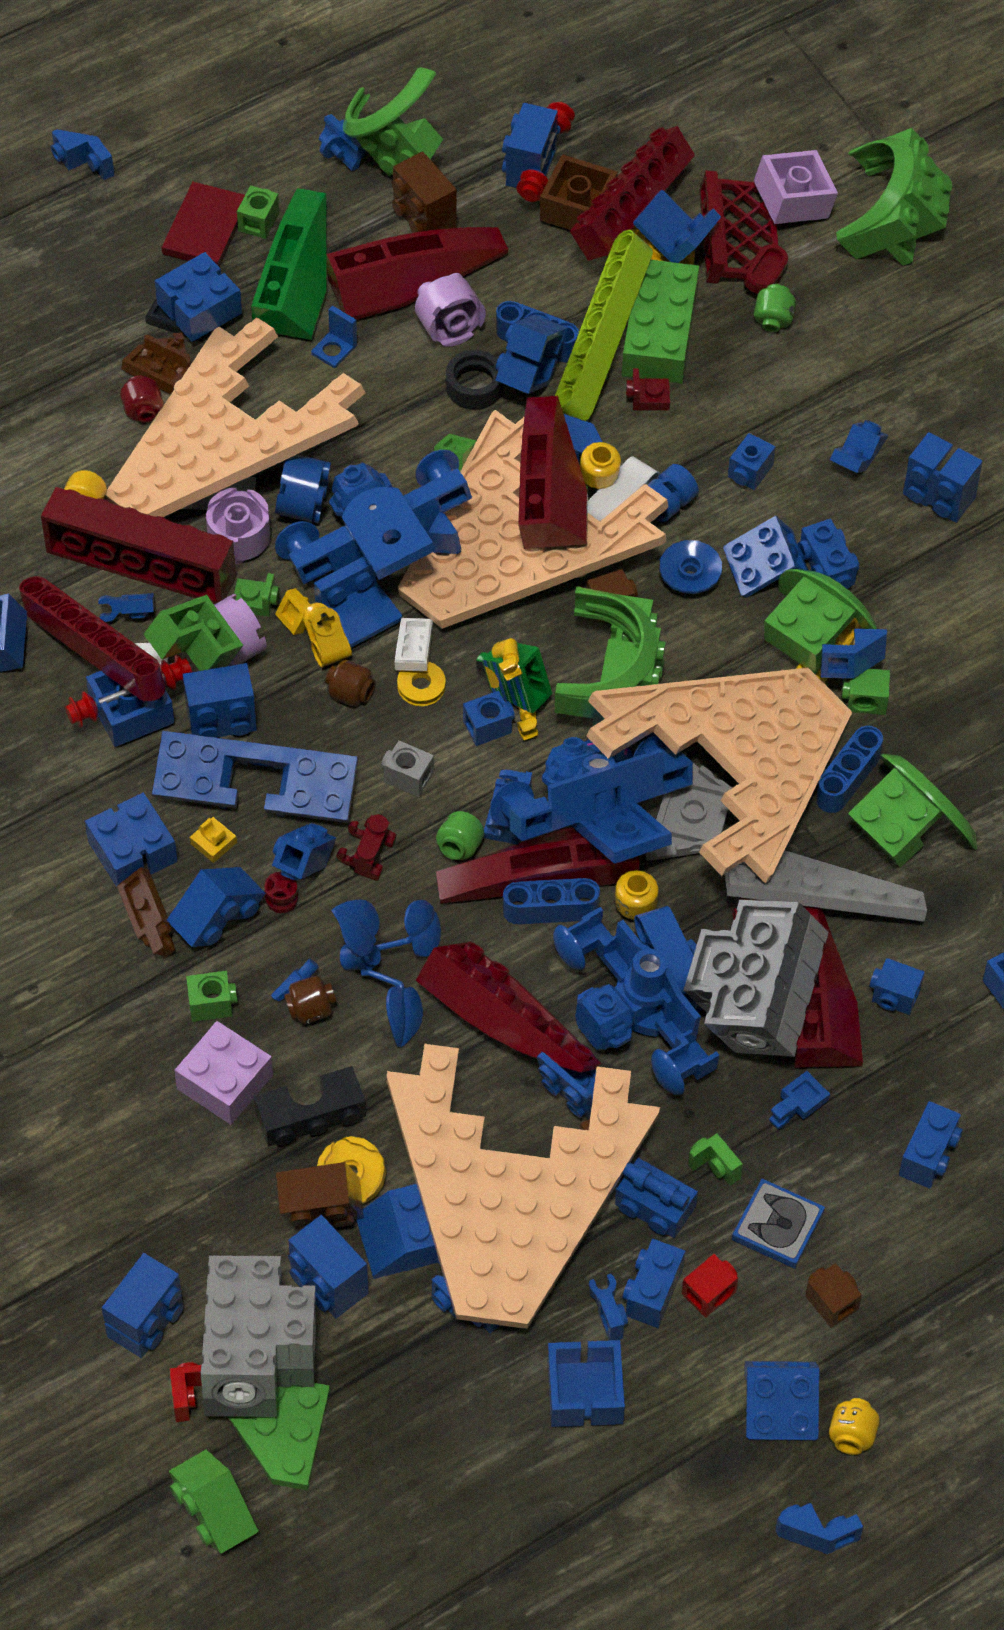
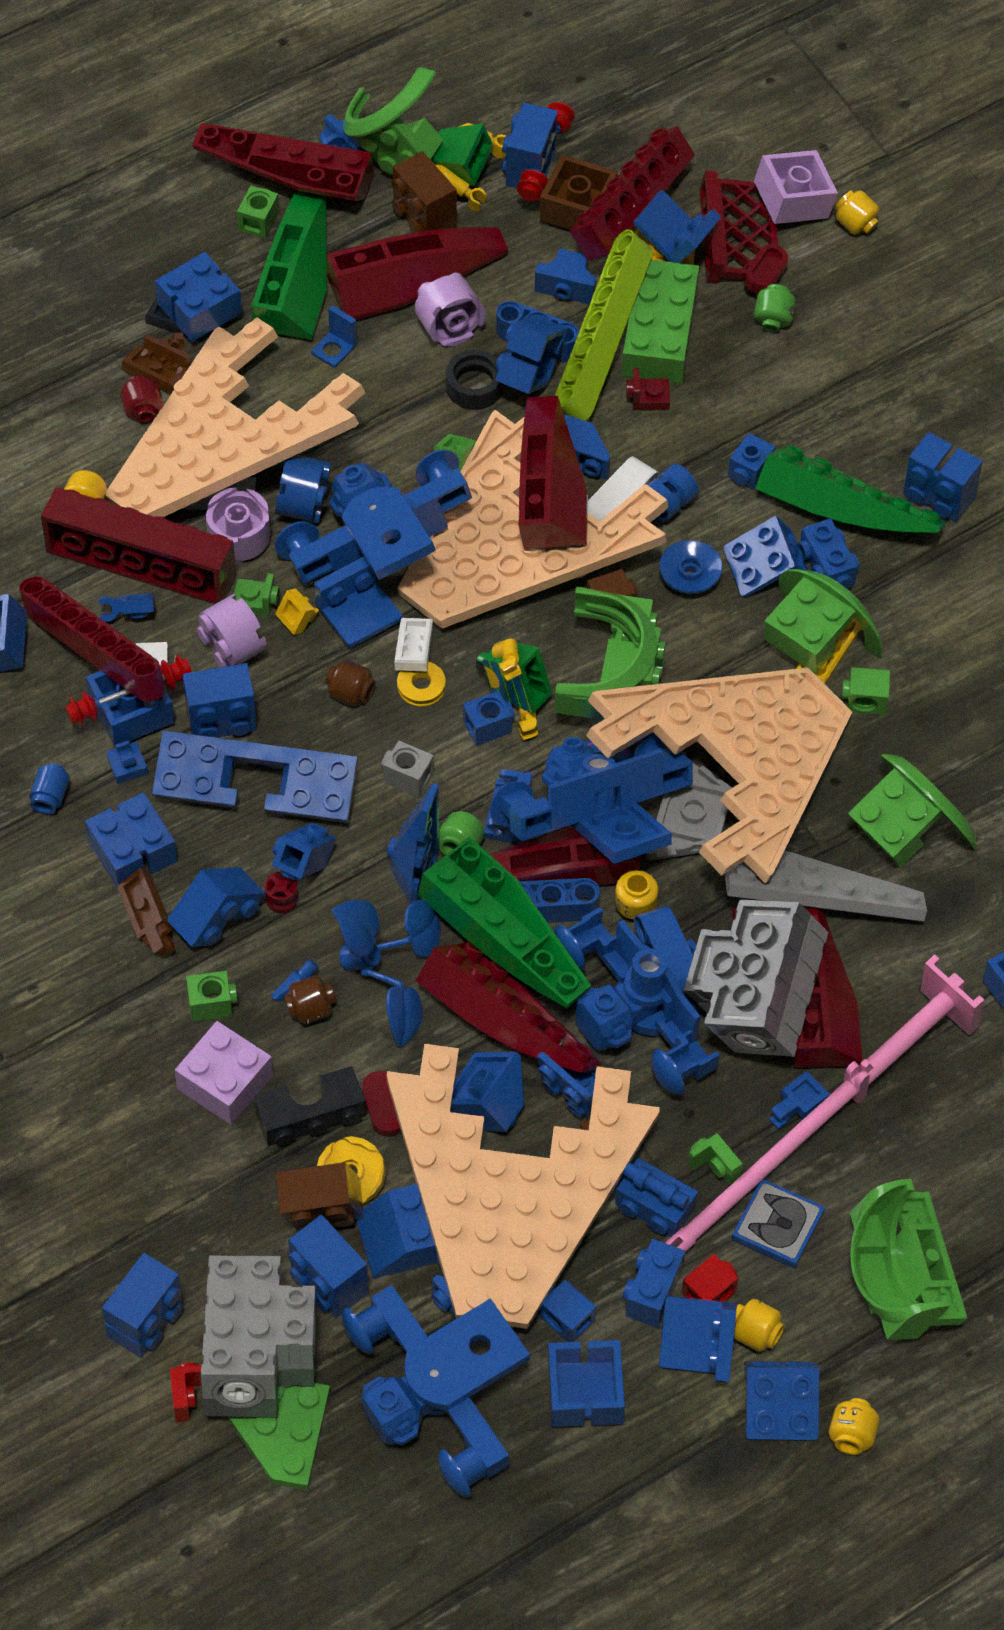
blue slope [51,129,114,180] -> none
bright green brick [144,595,244,671] -> none
dark red tile [161,181,245,267] -> none
bright green brick [169,1449,259,1554] -> none
yellow tile [190,817,237,863] -> none
yellow piece [303,602,352,668] -> none
dark red piece [336,814,397,881] -> none
blue slope [428,512,462,554] -> none
yellow head [580,442,621,489] -> none
blue plate [589,1274,628,1341] -> none
blue slope [775,1503,863,1554] -> none
reddish brown brick [805,1263,862,1328] -> none
blue beam [816,726,883,813] -> none
blue slope [821,629,887,678] -> none
blue slope [830,420,888,473] -> none
bright green piece [836,128,952,265] -> none
blue brick [869,958,925,1015] -> none
blue brick [899,1101,963,1189] -> none
none -> blue brick [29,763,70,814]
none -> blue tile [106,741,148,784]
none -> dark red wedge [192,123,374,201]
none -> blue piece [342,1285,530,1497]
none -> dark red tile [362,1071,401,1137]
none -> blue wedge [387,783,439,904]
none -> green wedge [418,836,591,1008]
none -> green torso [431,123,506,212]
none -> blue slope [450,1052,524,1131]
none -> blue brick [534,249,597,305]
none -> blue brick [540,1280,596,1342]
none -> blue bracket [659,1296,737,1382]
none -> bright pink piece [665,955,984,1252]
none -> yellow head [734,1299,785,1352]
none -> green wedge [755,445,947,533]
none -> yellow head [835,190,880,235]
none -> bright green piece [850,1179,967,1340]

